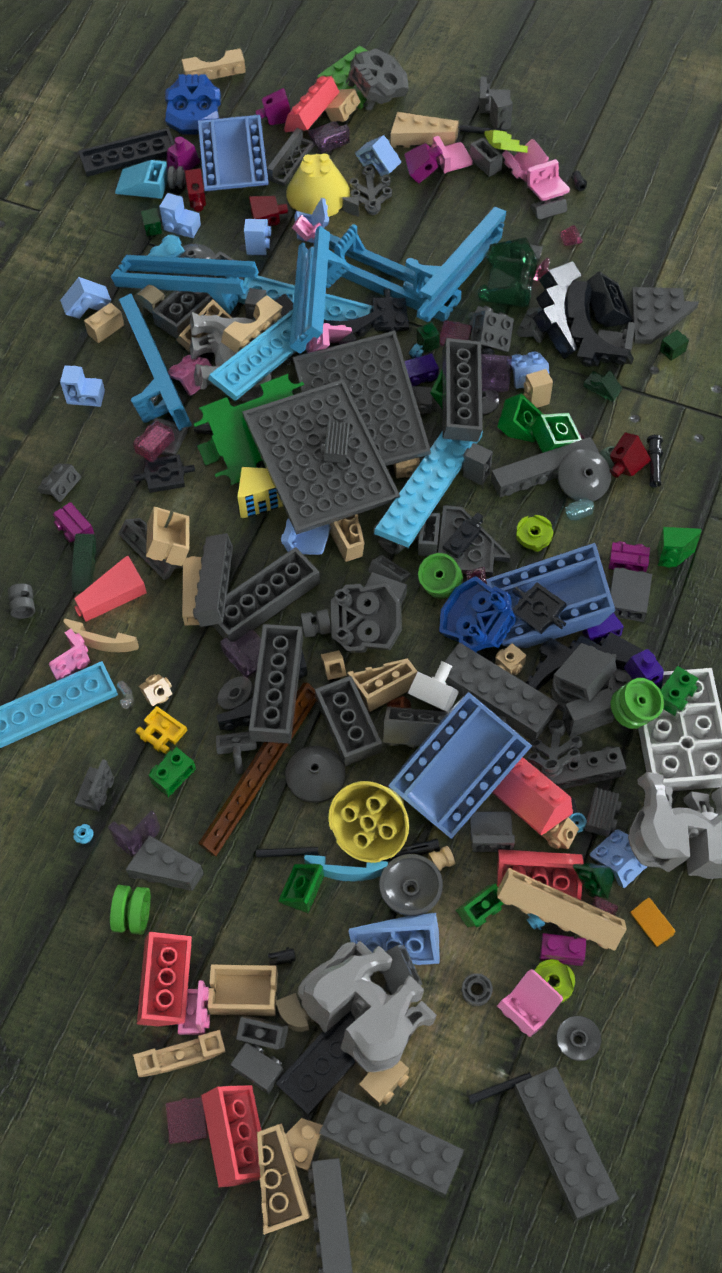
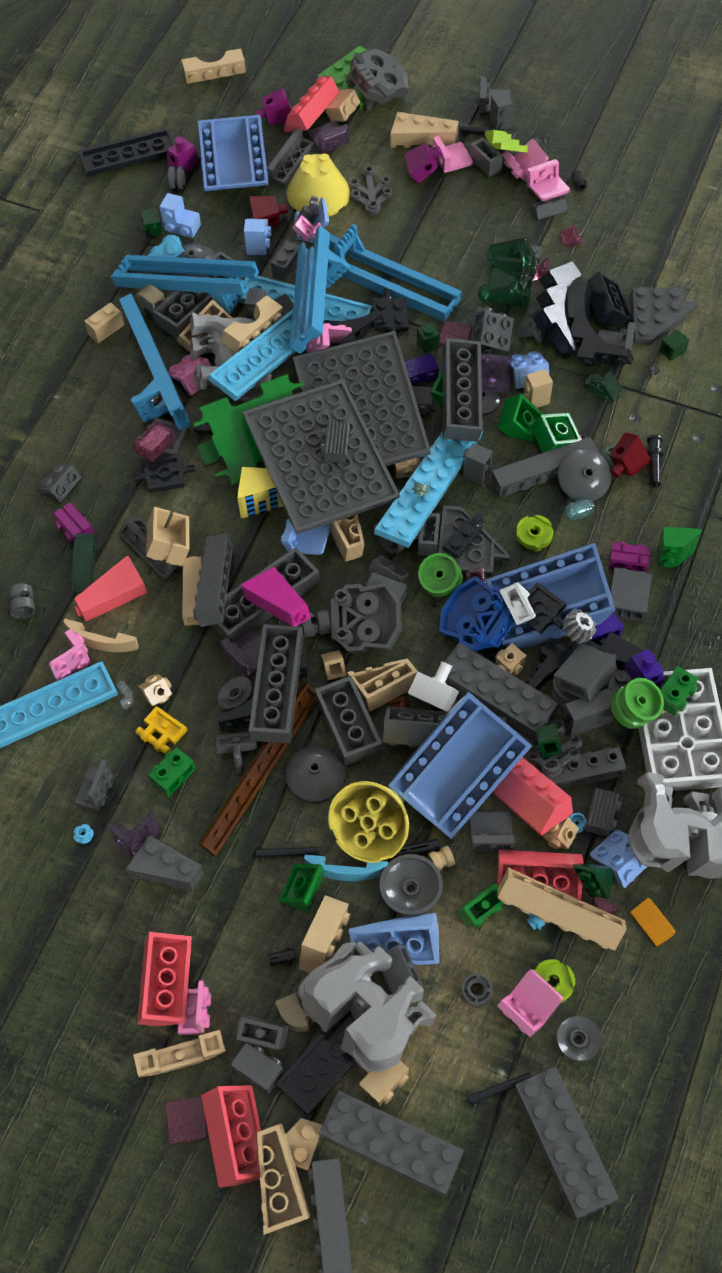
light blue brick [60,277,111,319] -> none
light blue brick [60,365,105,407] -> none
bright green wheel [110,885,151,935] -> none
medium azure slope [115,160,168,199] -> none
blue brick [165,74,221,135] -> none
dark red torso [185,168,206,211] -> none
tan piece [208,965,278,1016] -> none
dark grey slope [343,197,359,217] -> none
light blue brick [355,135,401,176] -> none
dark azure piece [403,207,506,322] -> none
medium azure plate [409,343,424,359] -> none
magenta brick [539,933,586,966] -> none
none -> dark pink slope [241,567,311,627]
none -> dark grey brick [271,241,299,282]
none -> flat silver plate [298,196,320,225]
none -> tan wedge [299,896,350,973]
none -> sand green plate [412,482,430,496]
none -> white slope [500,582,536,625]
none -> dark green brick [536,723,563,758]
none -> light grey gear [562,609,597,644]

